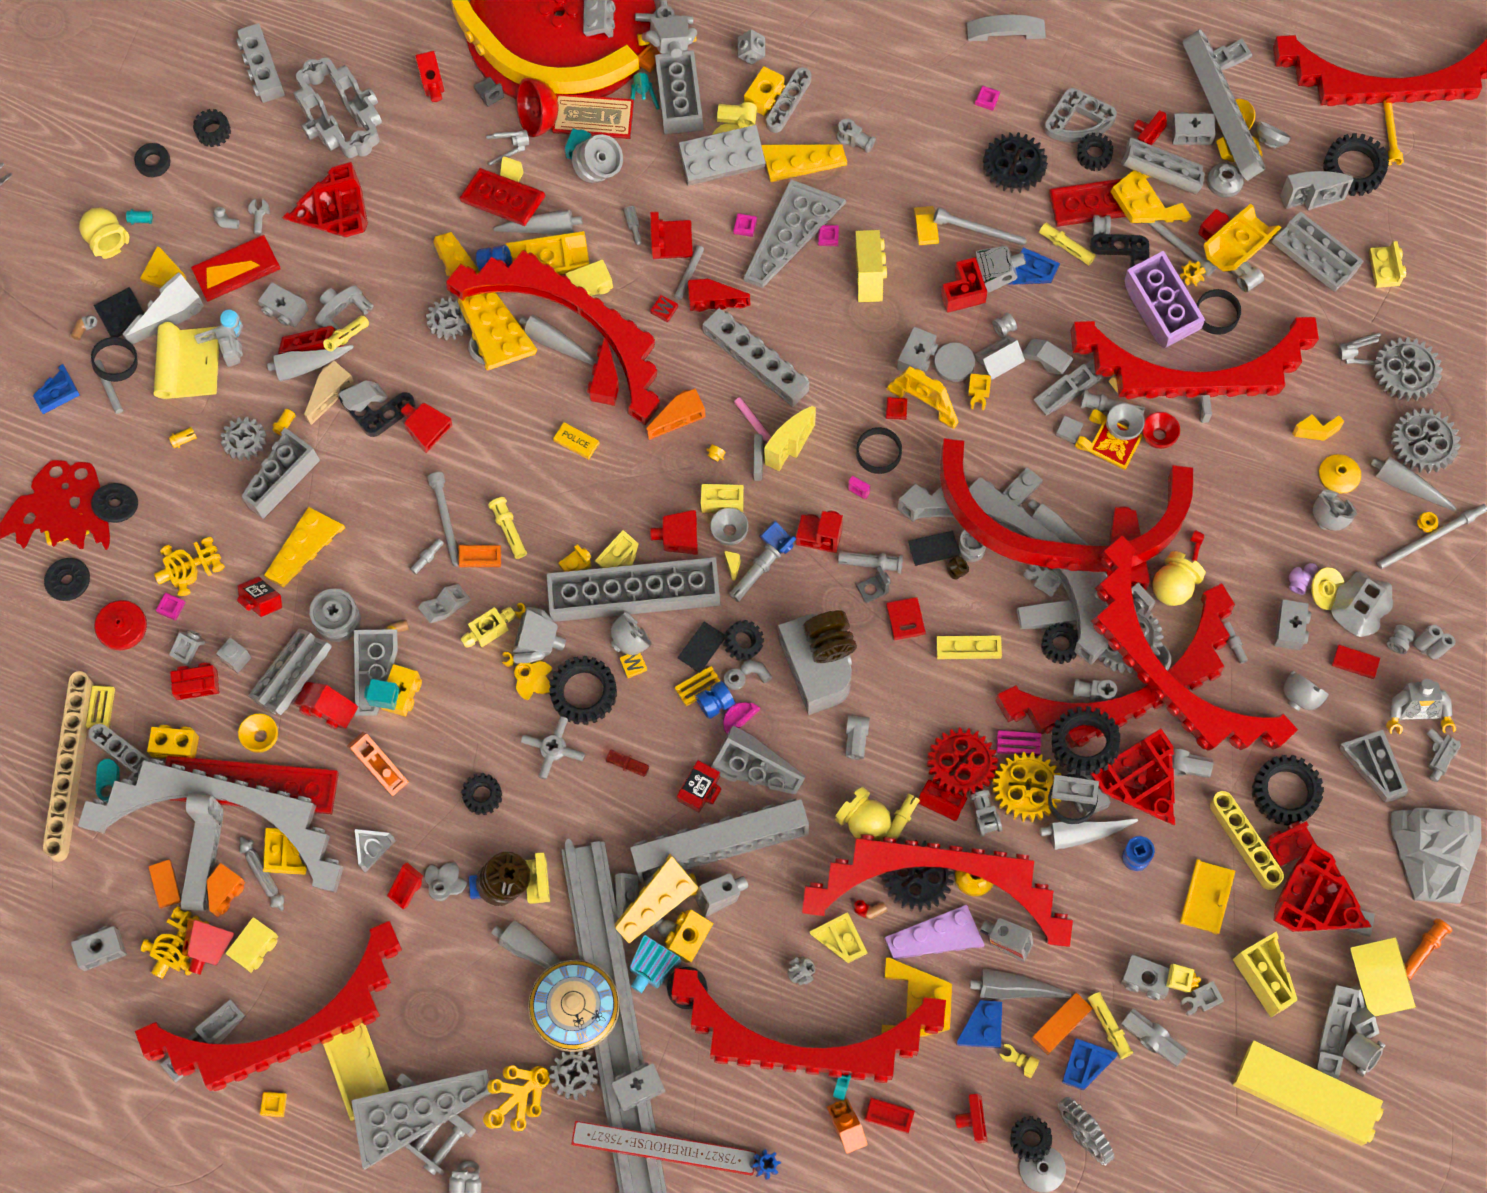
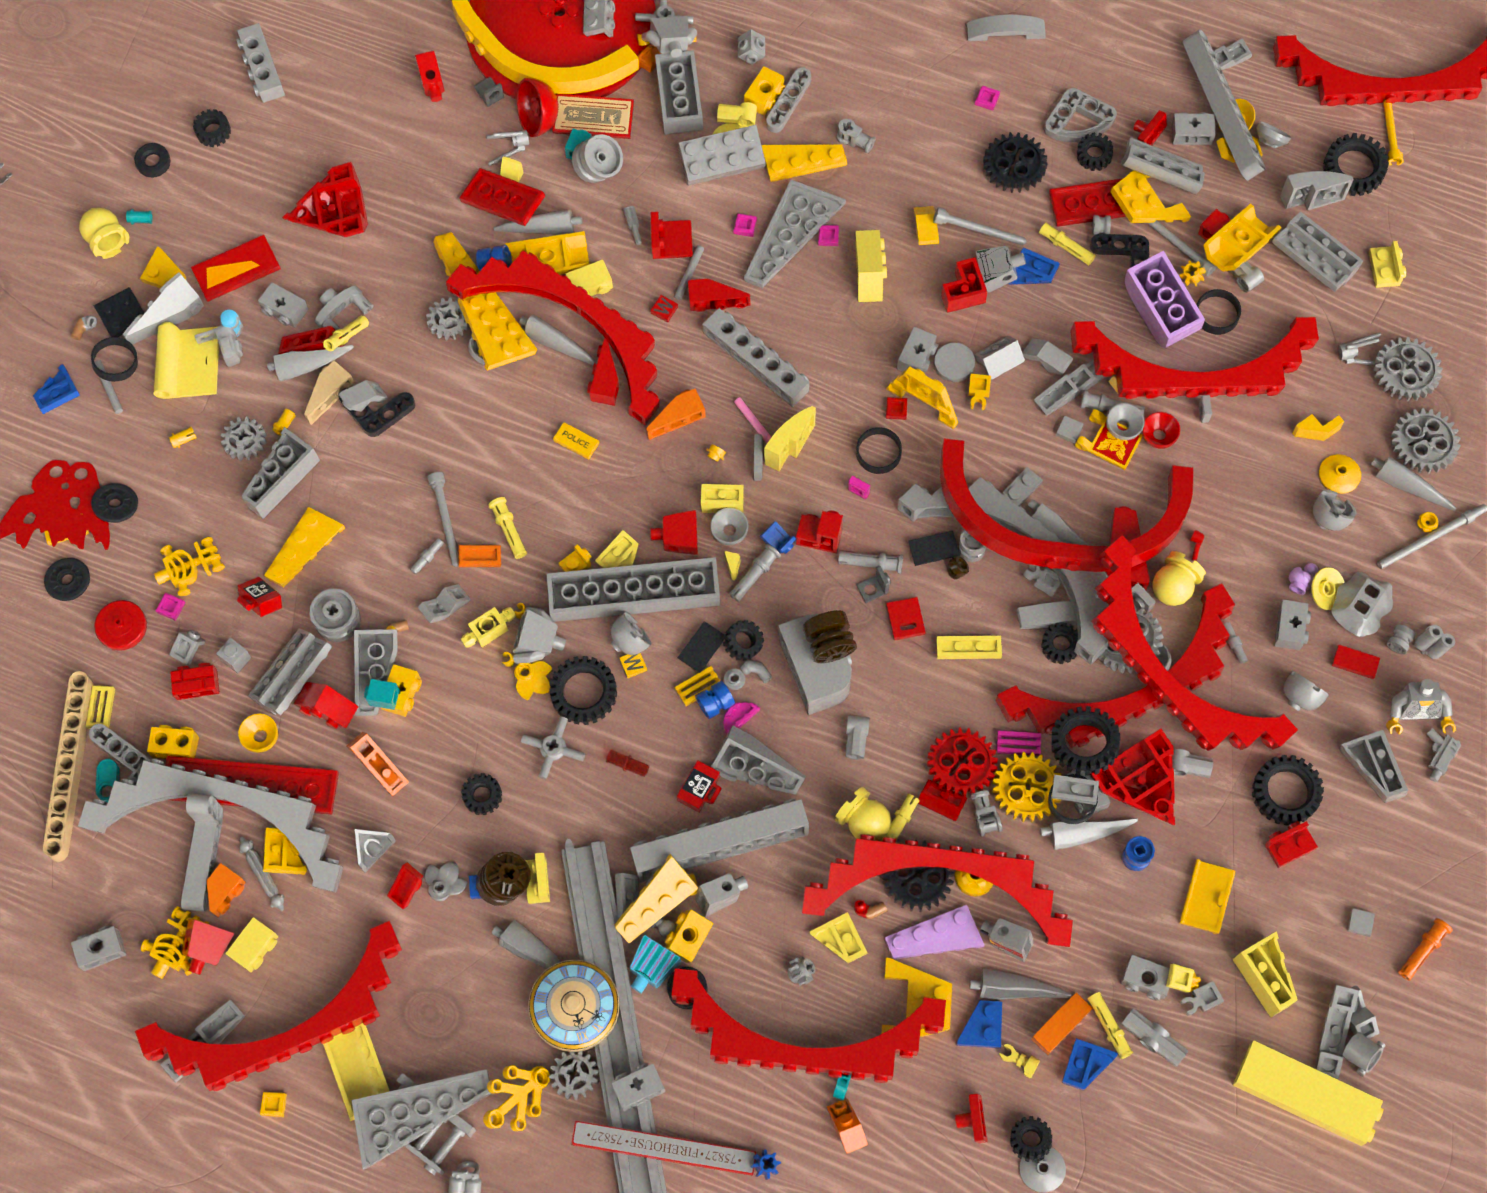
orange tile [148,859,181,909] -> none
light grey arm [213,207,240,229] -> none
light grey bar [248,199,270,235] -> none
light grey piece [293,58,382,158] -> none
red torso [401,403,452,453] -> none
teal plant [630,73,660,109] -> none
red tile [864,1097,915,1134] -> none
light grey wheel [992,312,1017,338] -> none
light grey gear [1058,1097,1115,1166] -> none
light grey connector [1073,678,1117,702] -> none
light grey piece [1207,163,1244,198] -> none
light yellow beam [1210,791,1284,890] -> none
red wedge [1273,843,1372,932] -> none
light yellow slope [1350,937,1416,1016] -> none
light grey wedge [1391,808,1482,904] -> none

